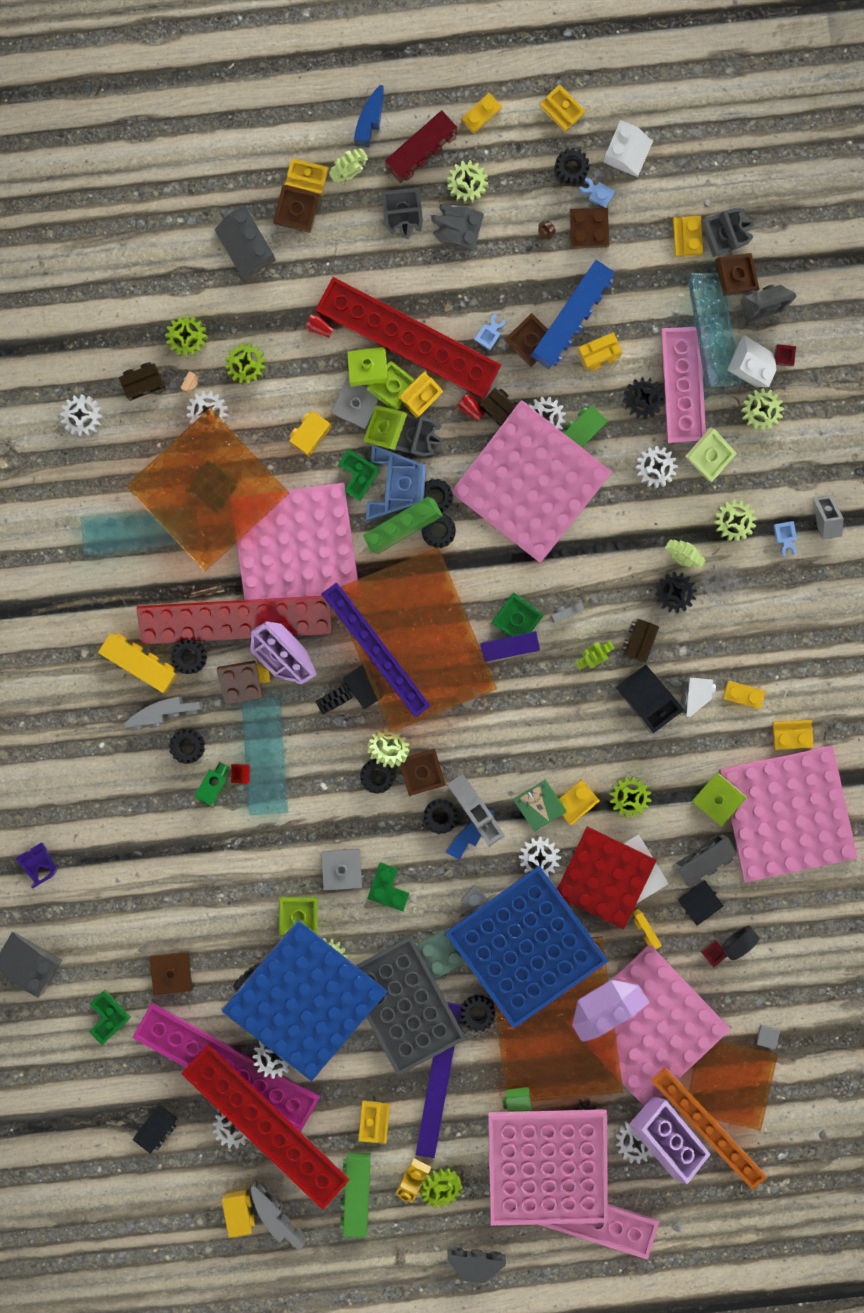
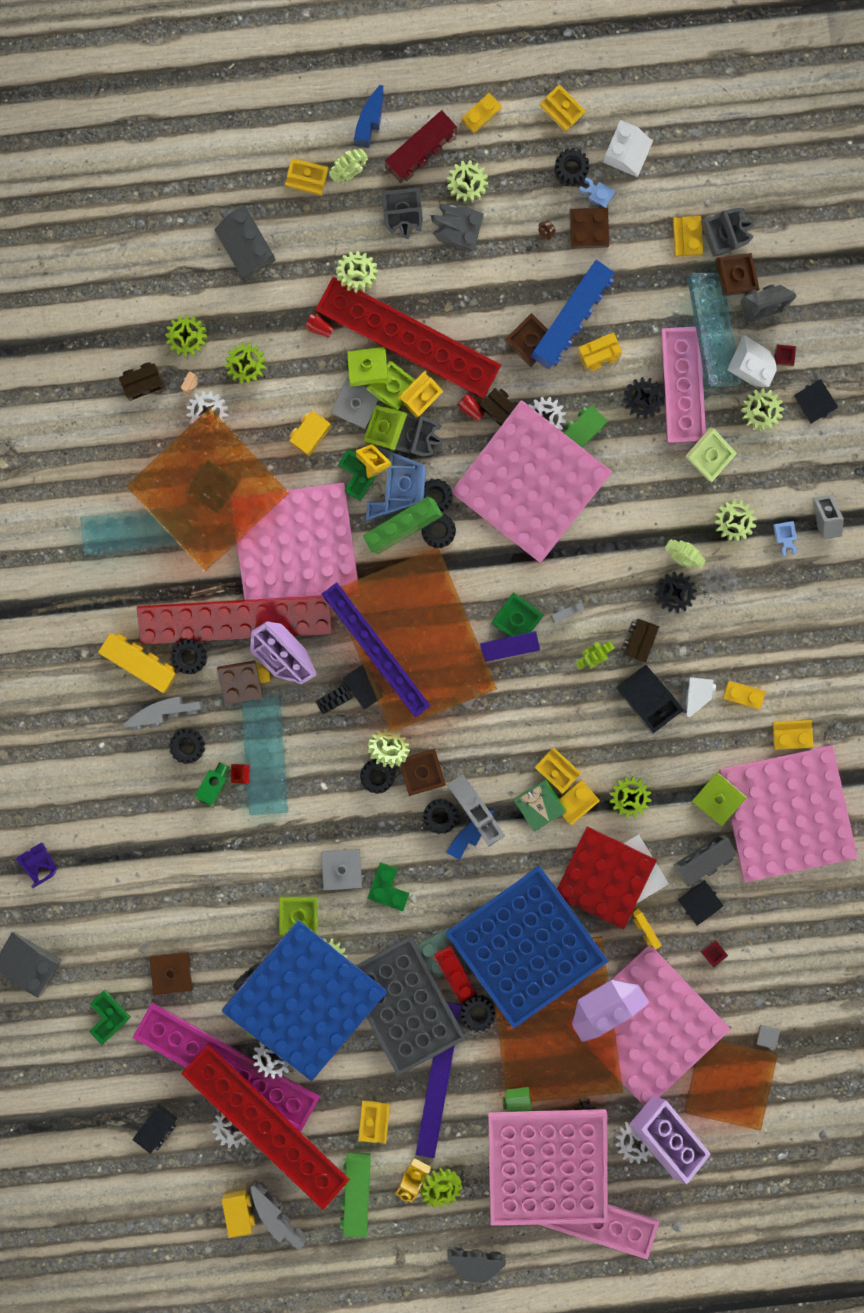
white gear [60,394,103,437] -> none
reddish brown plate [273,185,320,233] -> none
light grey plate [461,886,488,912] -> none
light blue plate [474,314,505,351] -> none
white gear [519,836,561,877] -> none
white gear [635,446,678,488] -> none
orange plate [651,1066,767,1190] -> none
black tyre [722,926,760,961] -> none
none -> yellowish green gear [336,251,378,293]
none -> yellow slope [356,444,392,478]
none -> red plate [434,945,477,1003]
none -> yellow plate [534,747,582,794]
none -> black piece [794,379,838,424]

